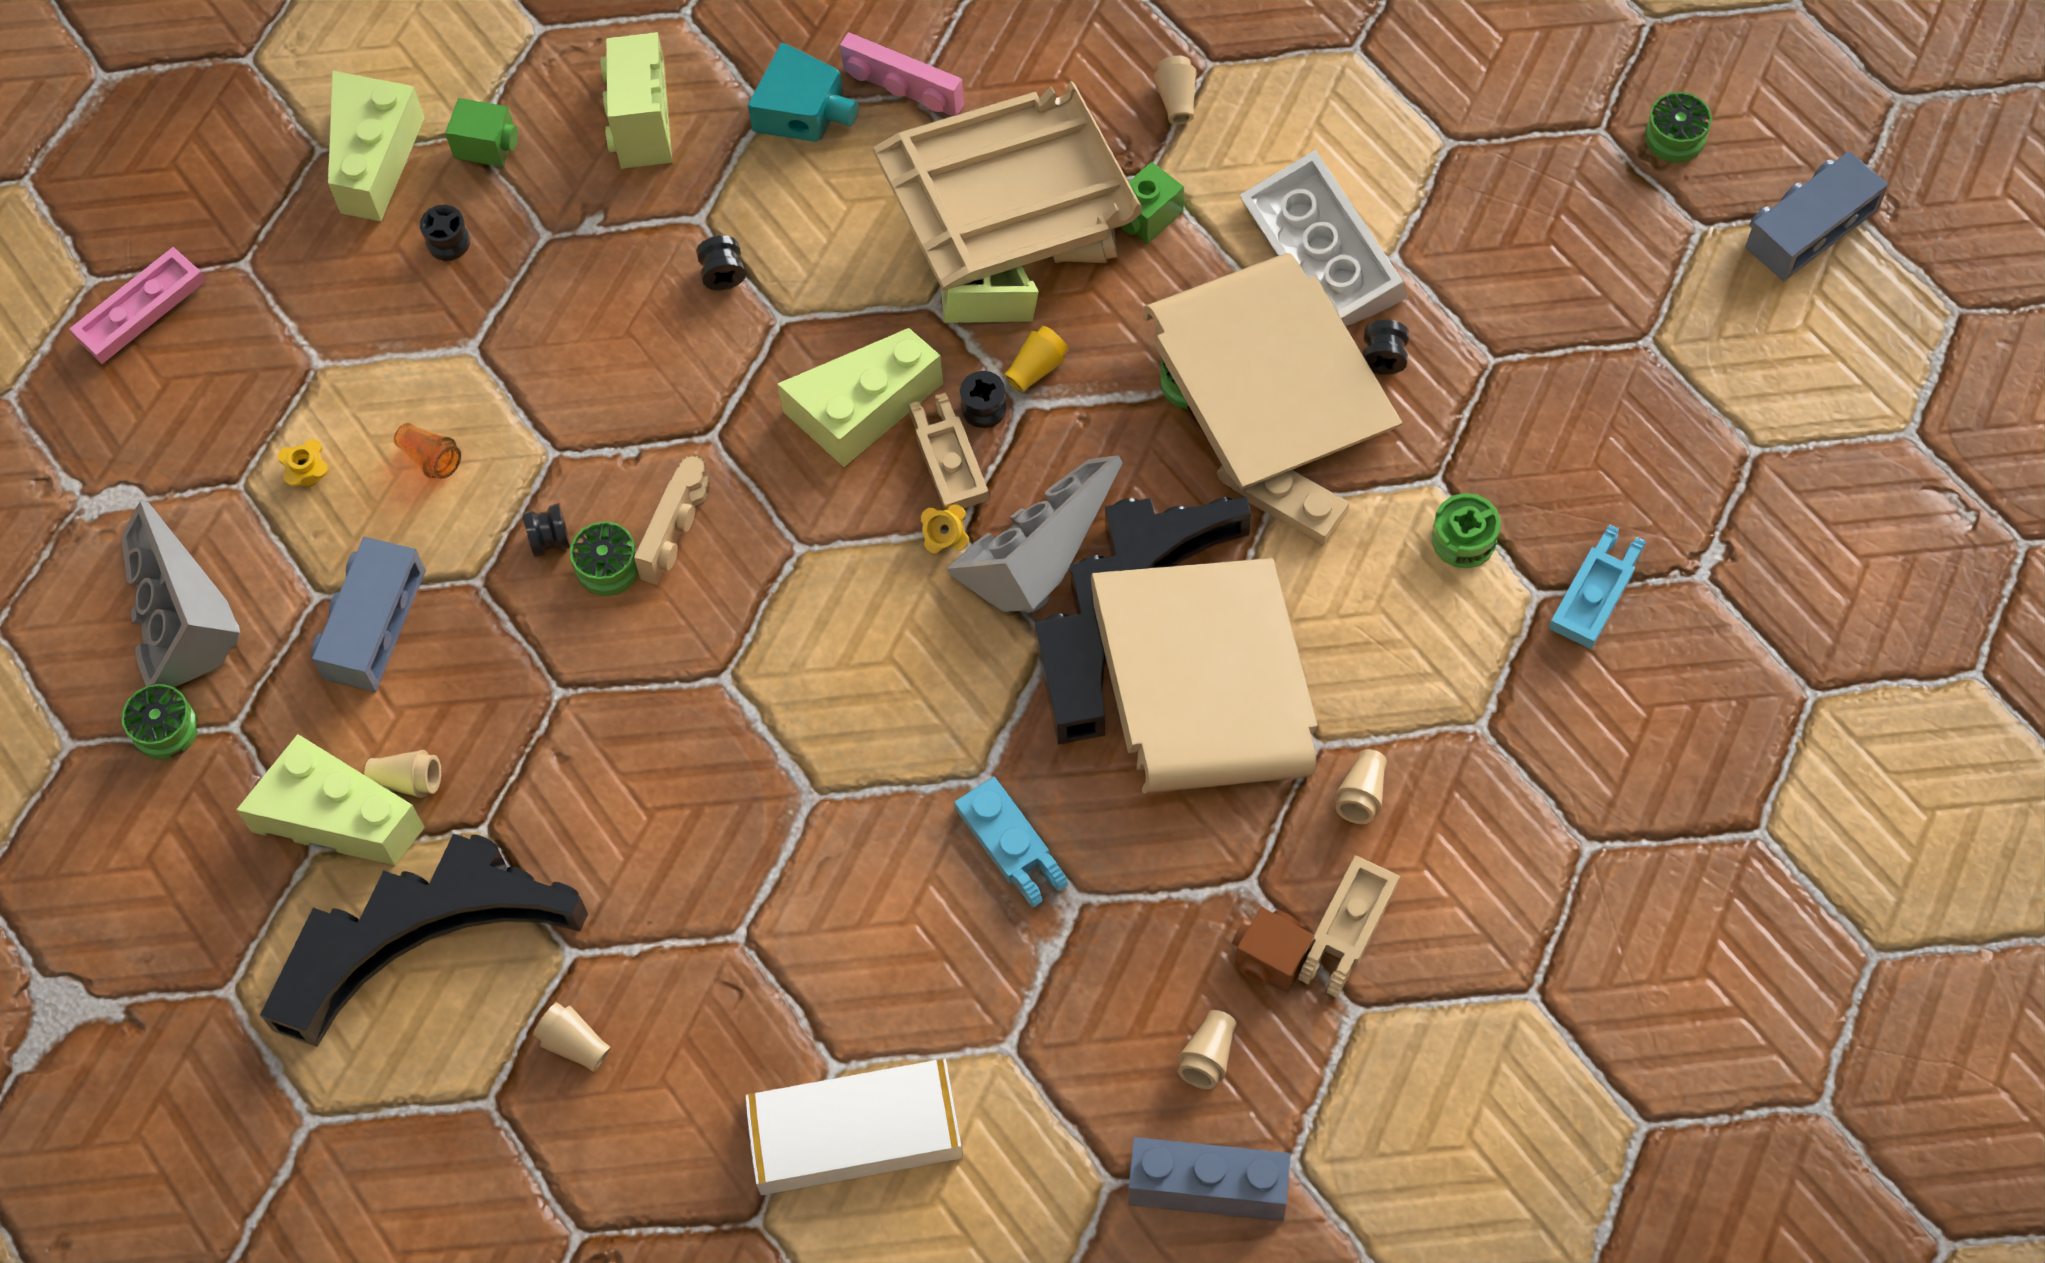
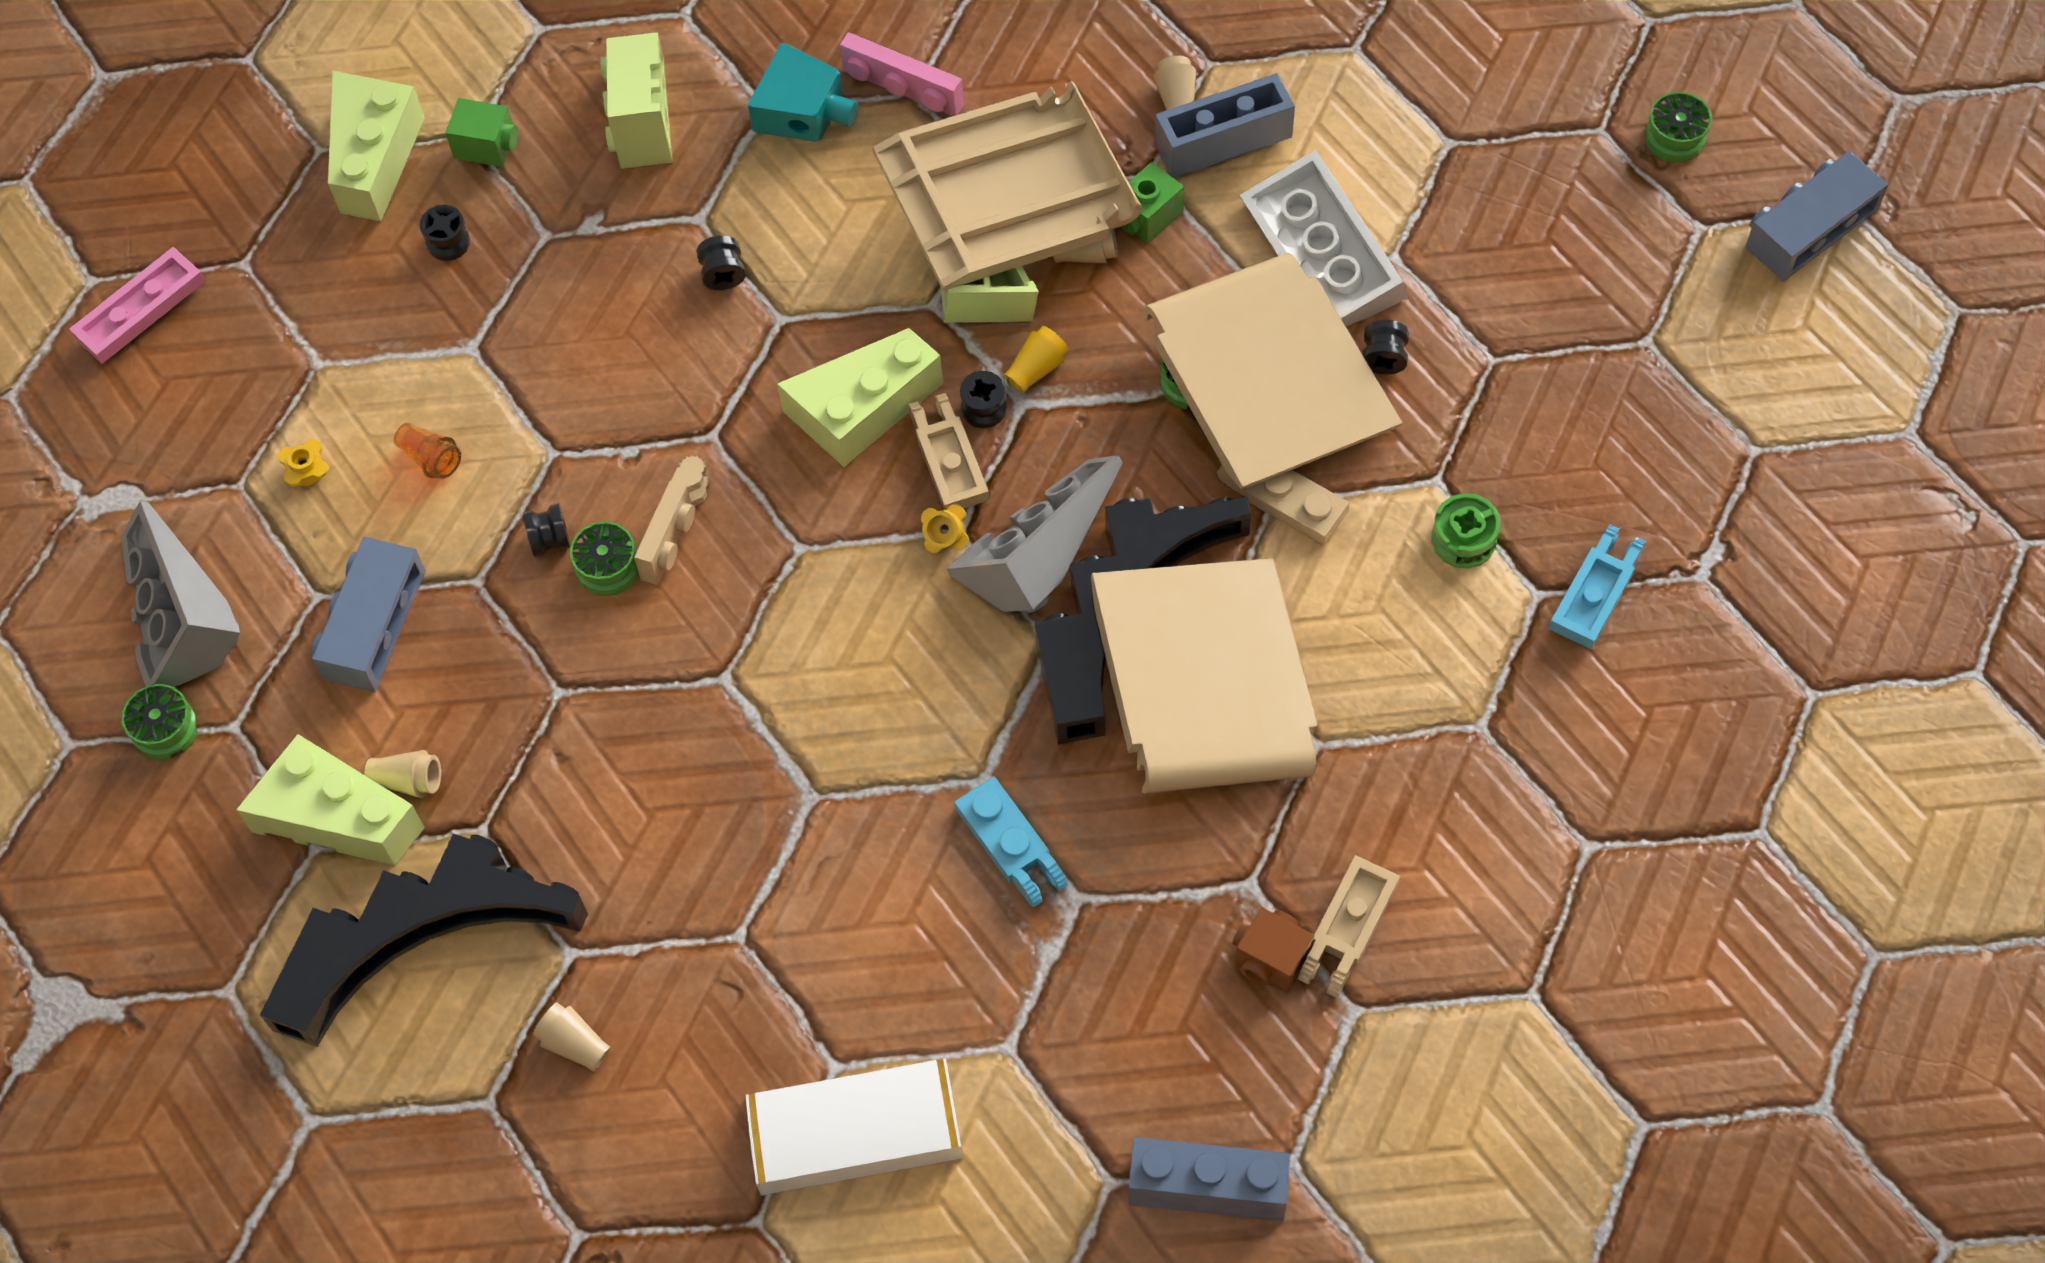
tan cone [1178,1010,1236,1089] -> none
tan cone [1334,749,1387,824] -> none
none -> sand blue brick [1155,73,1295,178]

